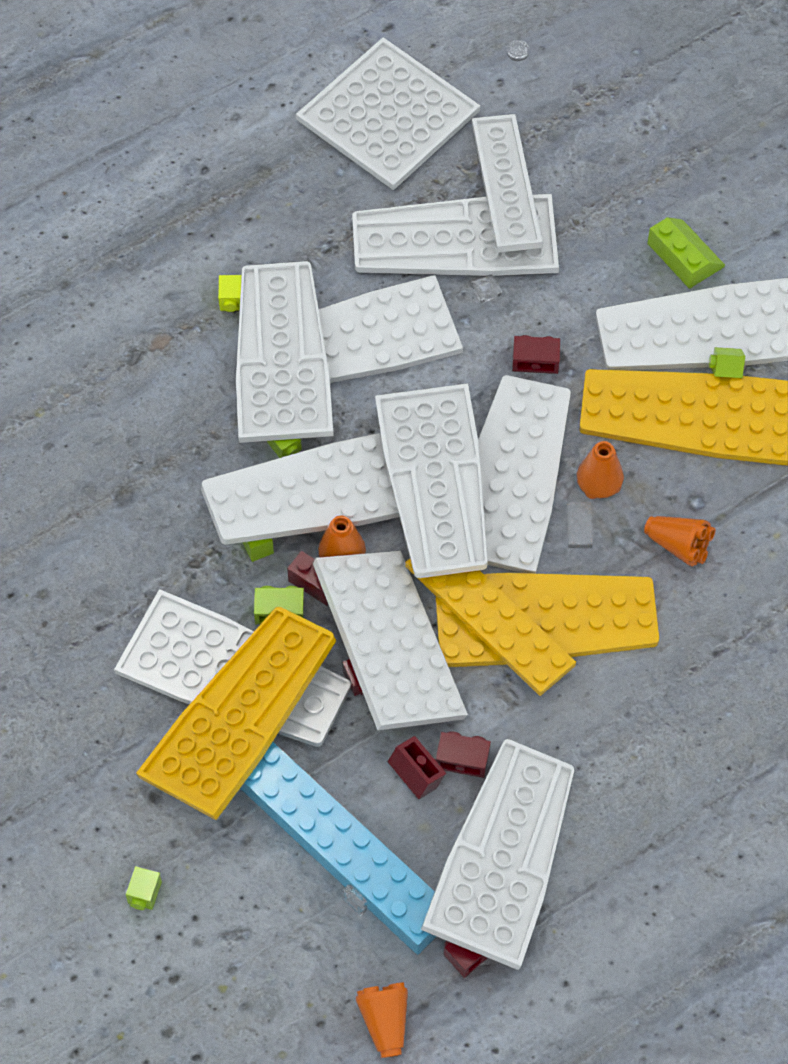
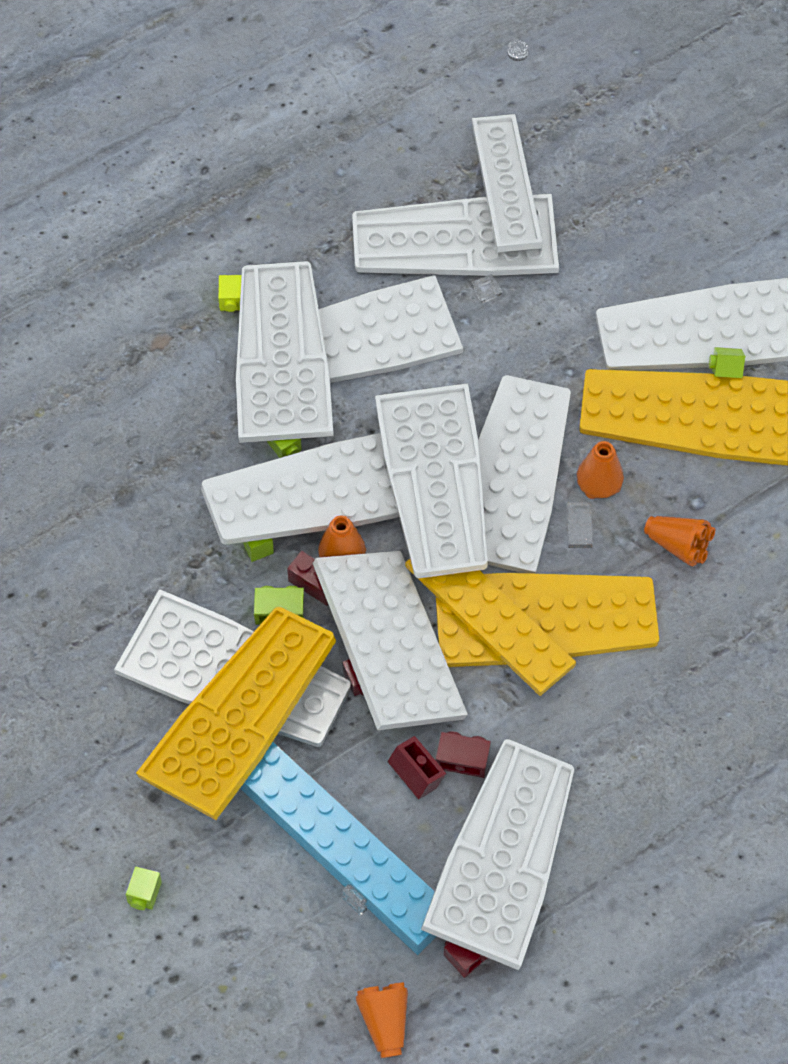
white plate [296,37,480,190] -> none
dark red brick [512,335,560,374] -> none
lime slope [647,217,725,289] -> none

